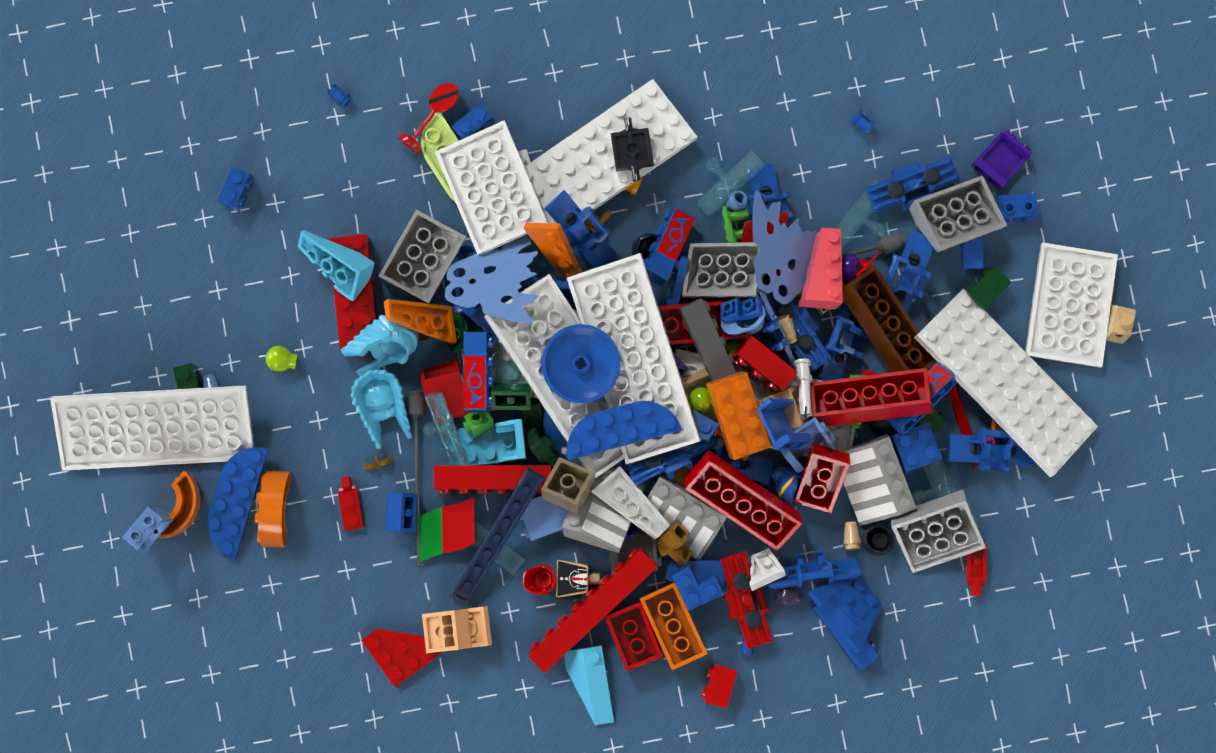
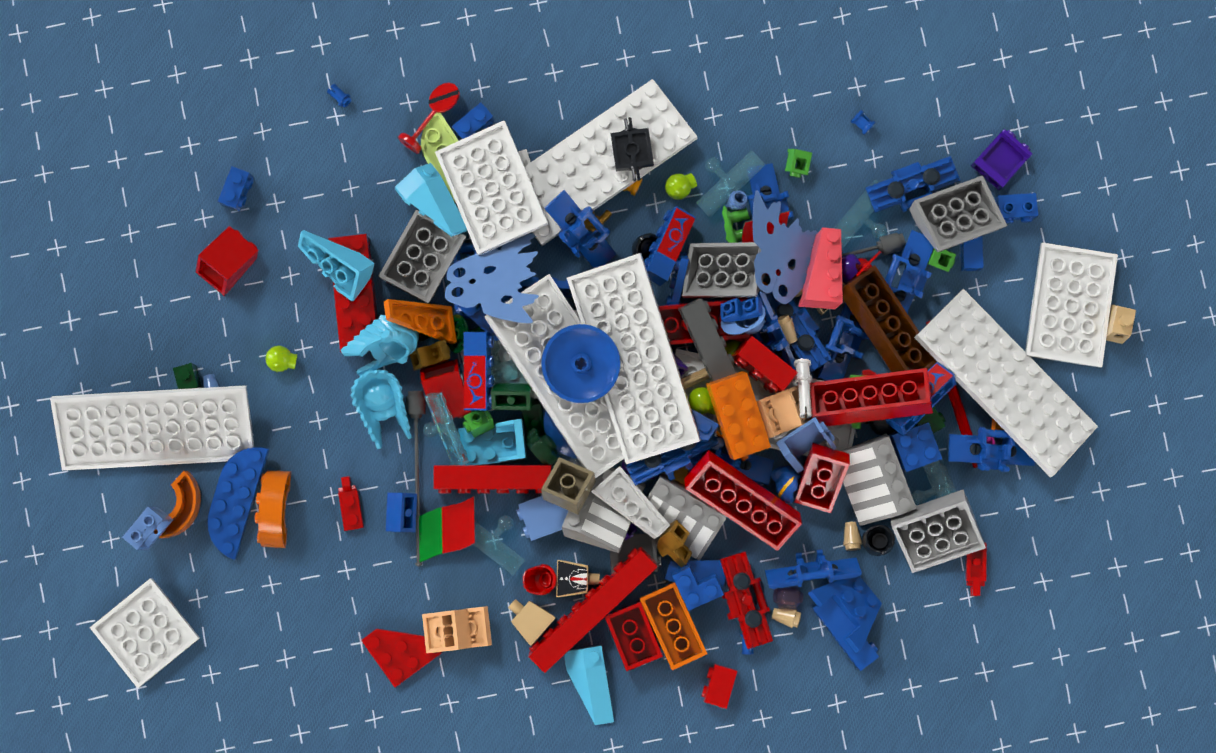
pearl gold piece [363,455,393,469] -> none
dark blue tile [450,467,545,606] -> none
orange wing [524,222,582,281] -> none
blue plate [567,401,682,461] -> none
white wing [749,548,786,591] -> none
blue panel [756,397,812,450] -> none
dark green brick [967,266,1012,310] -> none
none -> white plate [90,578,200,688]
none -> red slope [195,226,259,296]
none -> medium azure wedge [395,163,467,237]
none -> pearl gold brick [410,340,450,371]
none -> tan torso [508,599,556,646]
none -> lime piece [665,173,697,200]
none -> tan cone [772,608,801,628]
none -> bright green brick [785,149,812,178]
none -> bright green brick [927,248,956,272]

